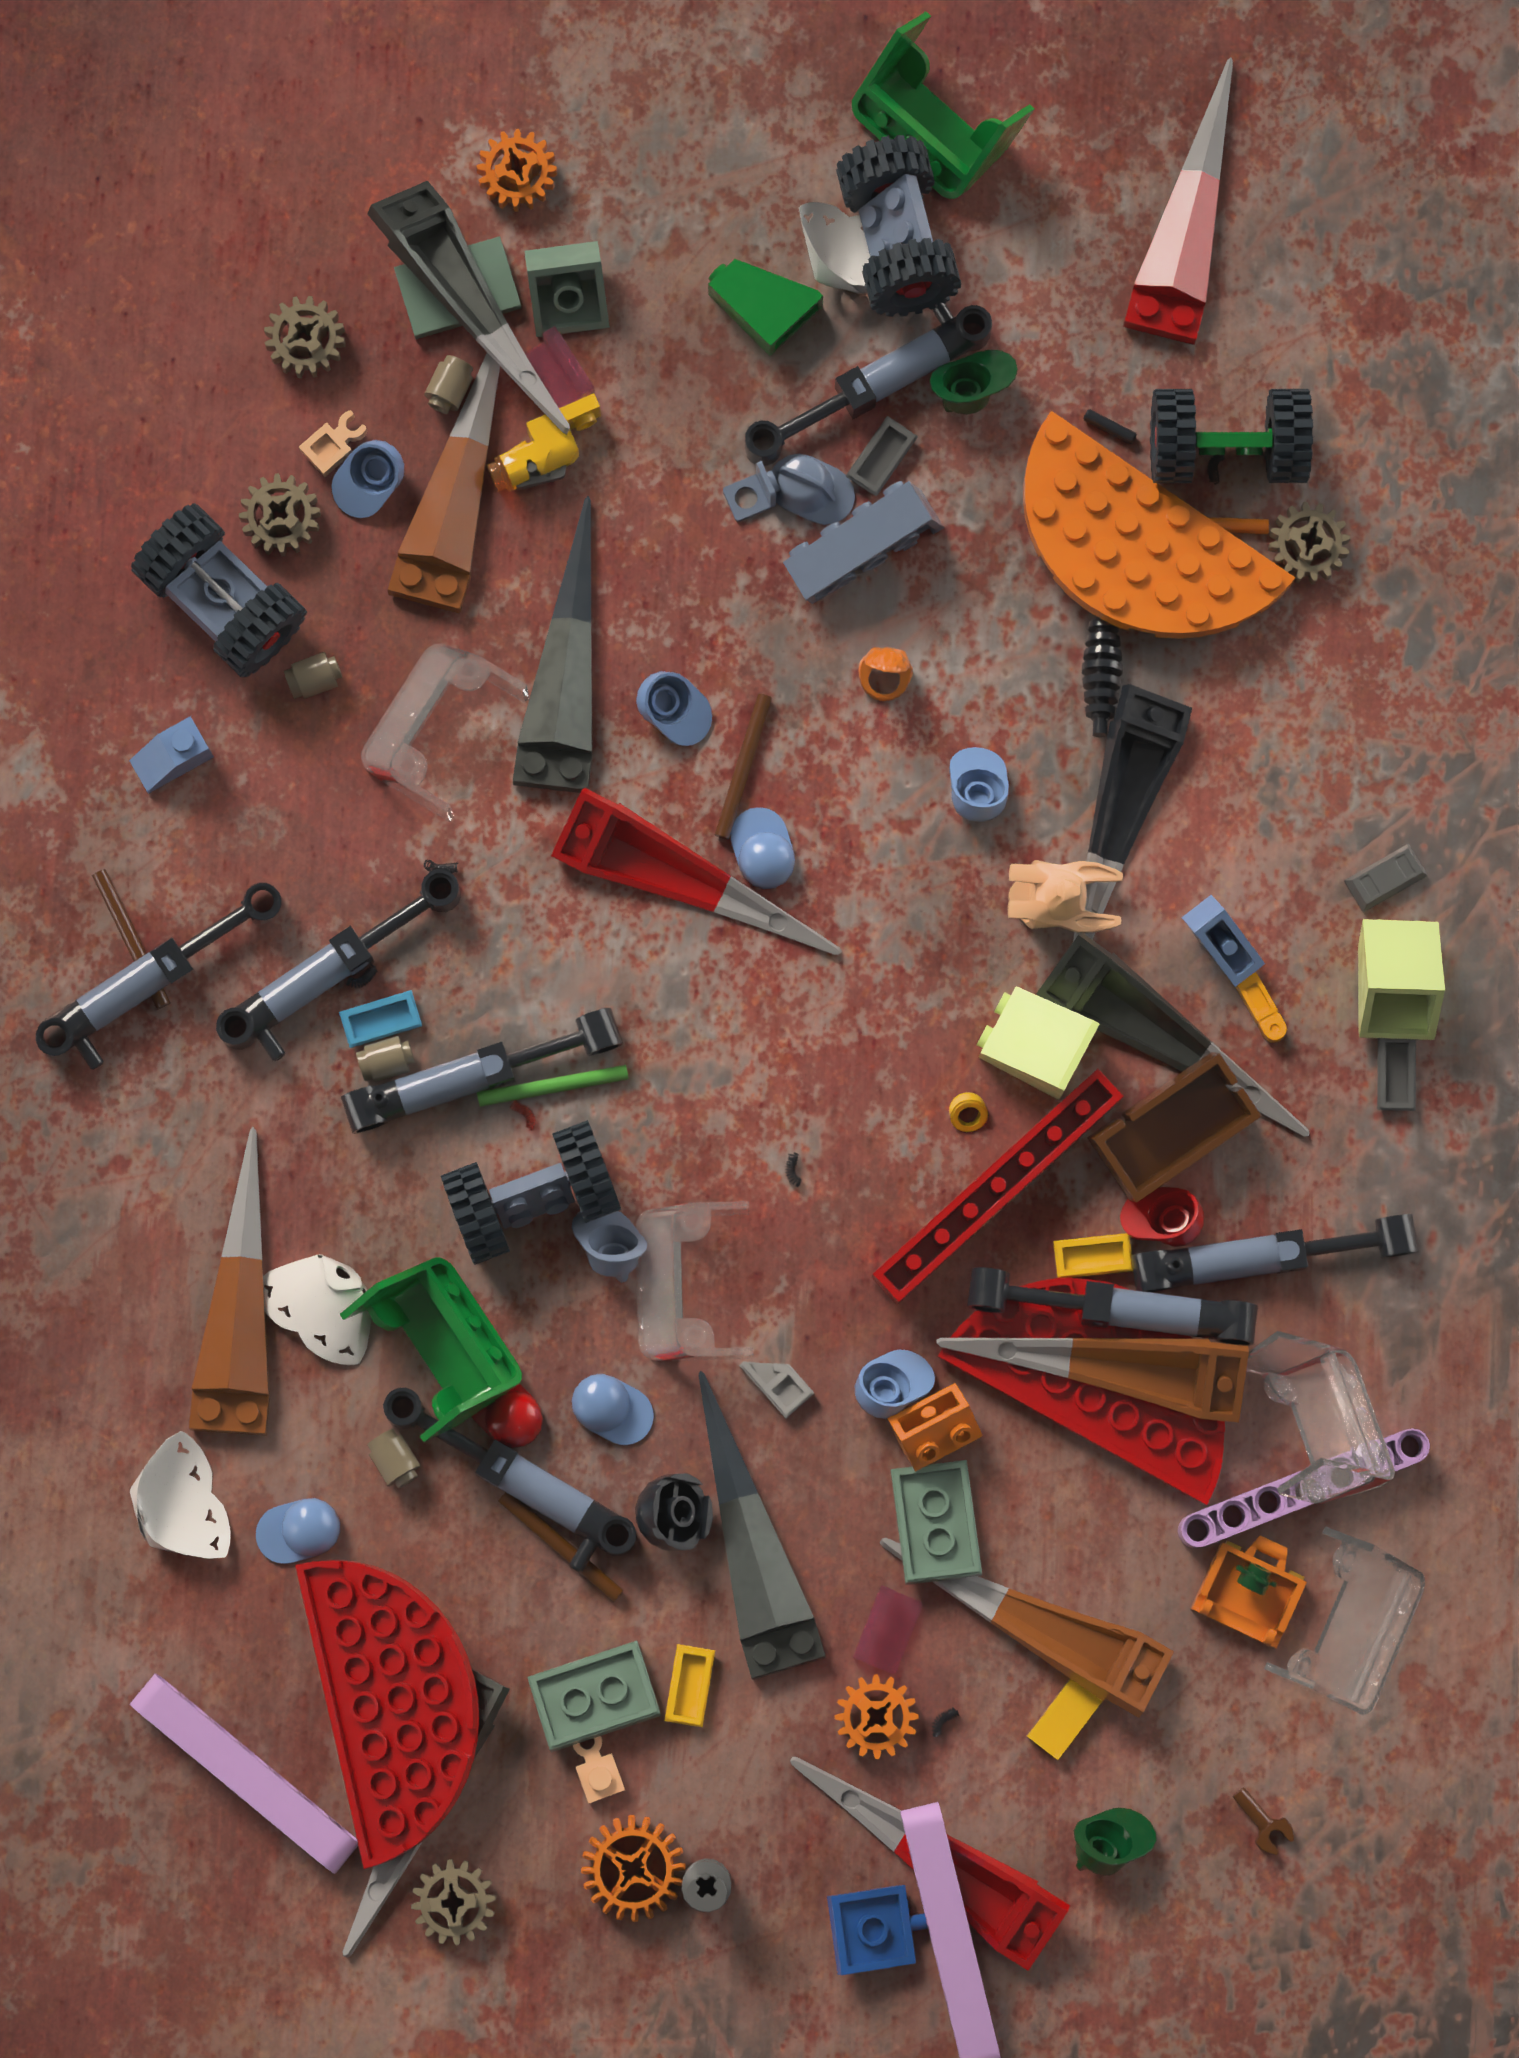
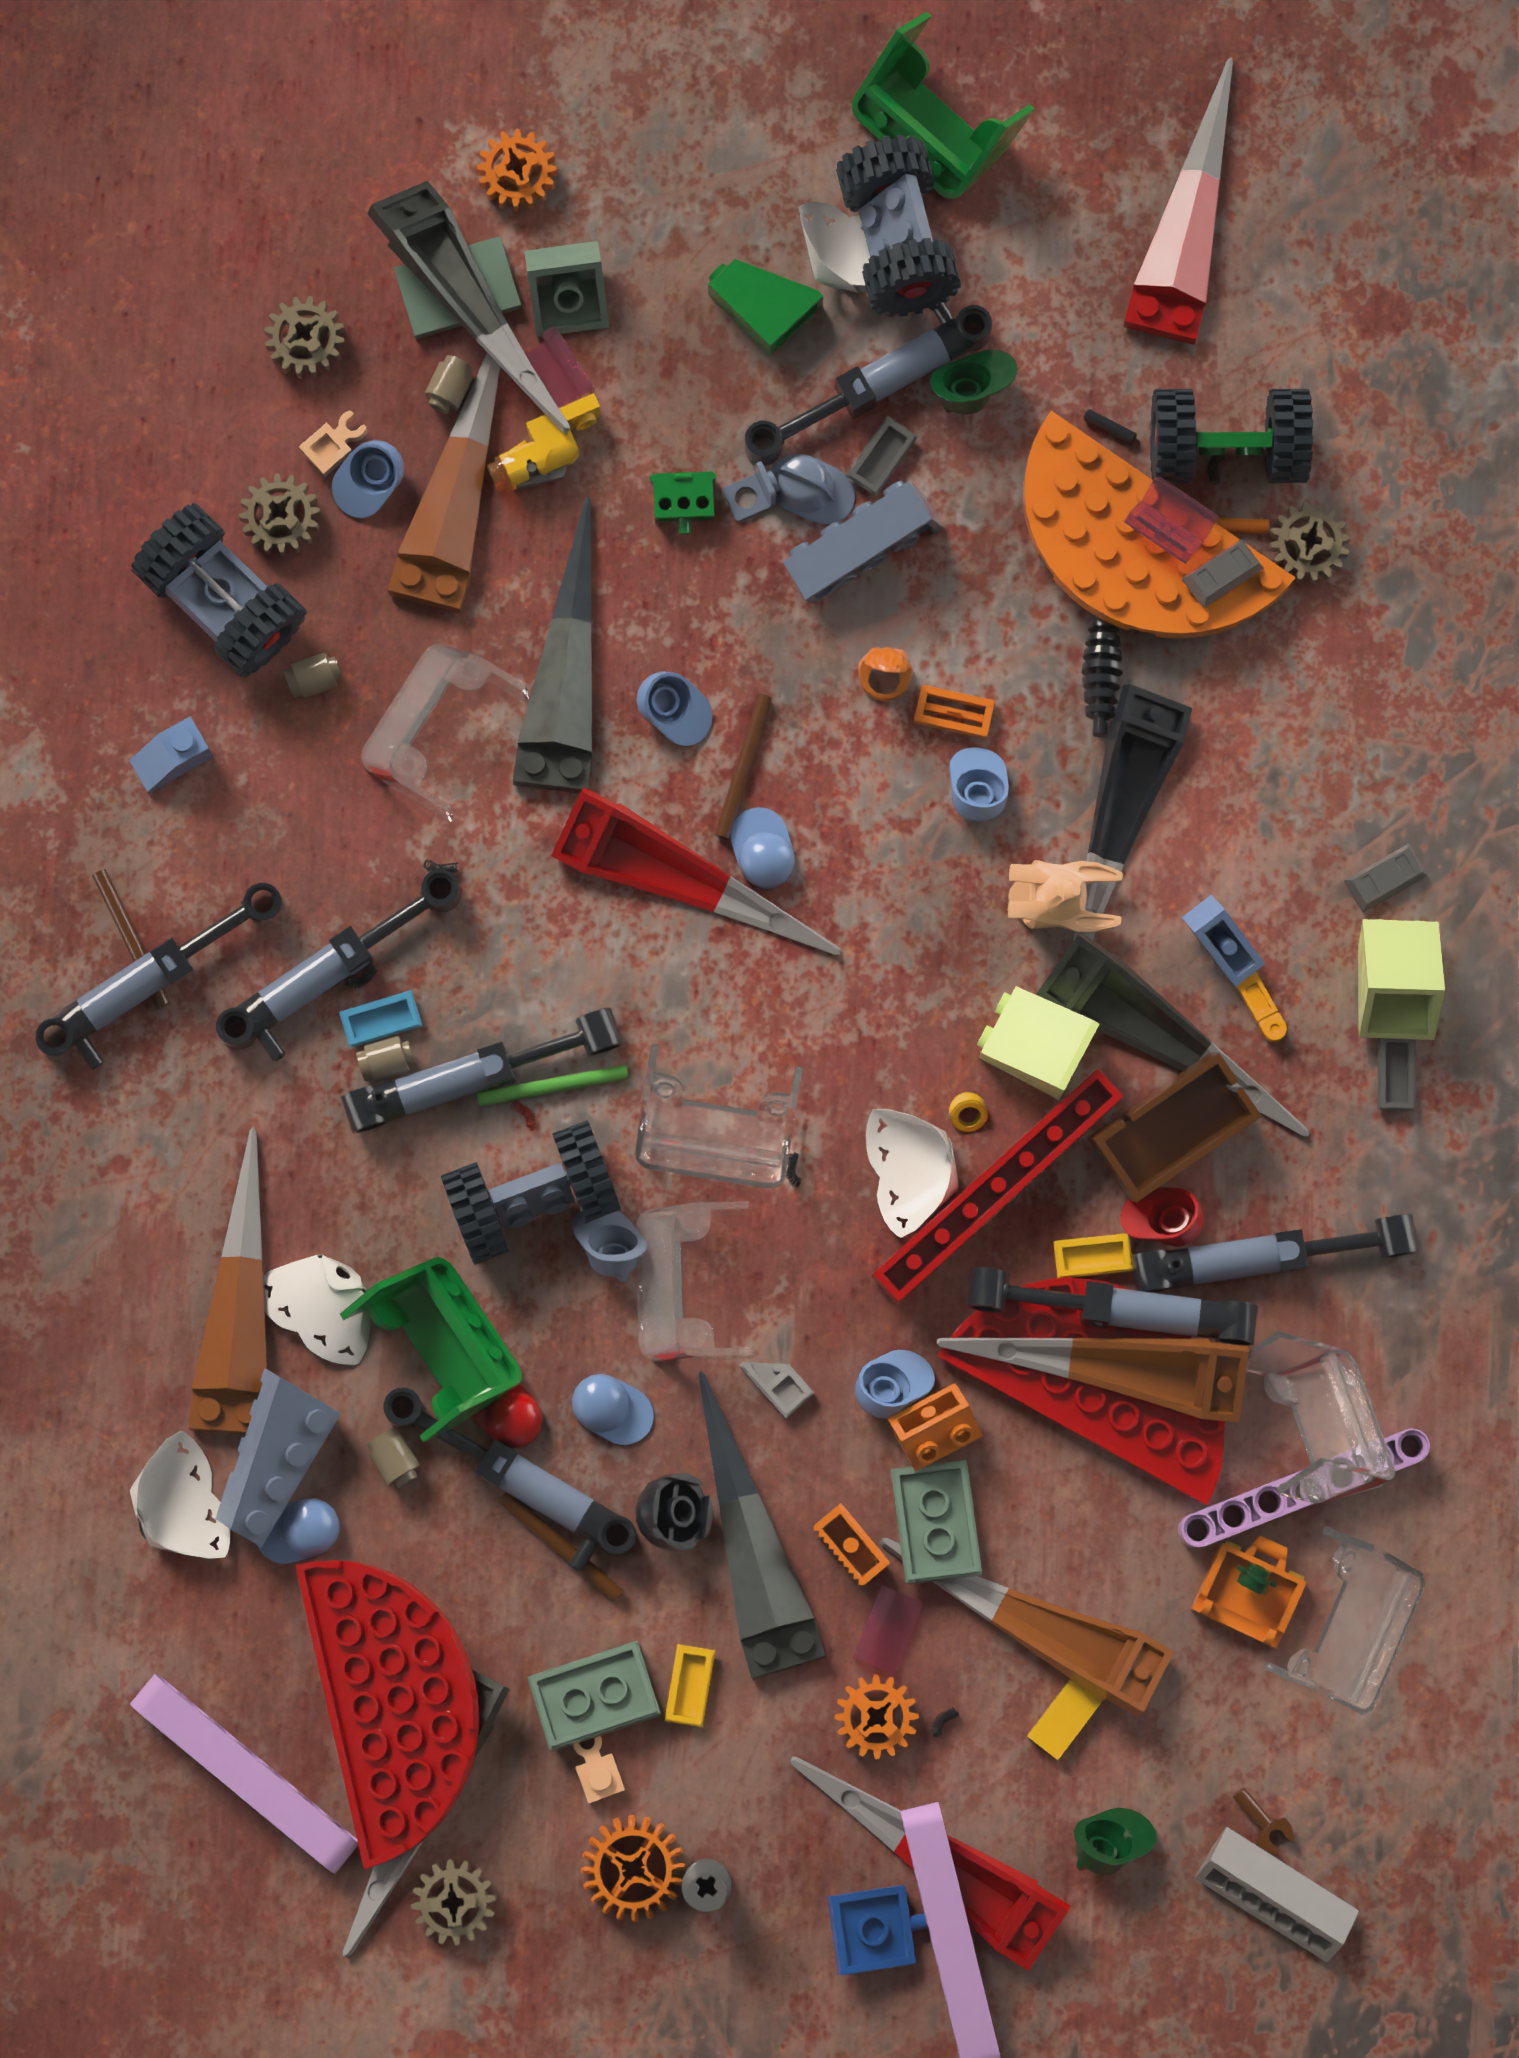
none -> sand blue wedge [215,1368,341,1547]
none -> clear windscreen [635,1044,803,1188]
none -> green piece [649,471,716,535]
none -> orange brick [813,1503,890,1586]
none -> white piece [866,1109,959,1238]
none -> orange tile [913,685,995,739]
none -> clear pink panel [1124,476,1218,564]
none -> dark grey tile [1182,539,1264,608]
none -> light grey brick [1195,1827,1359,1962]

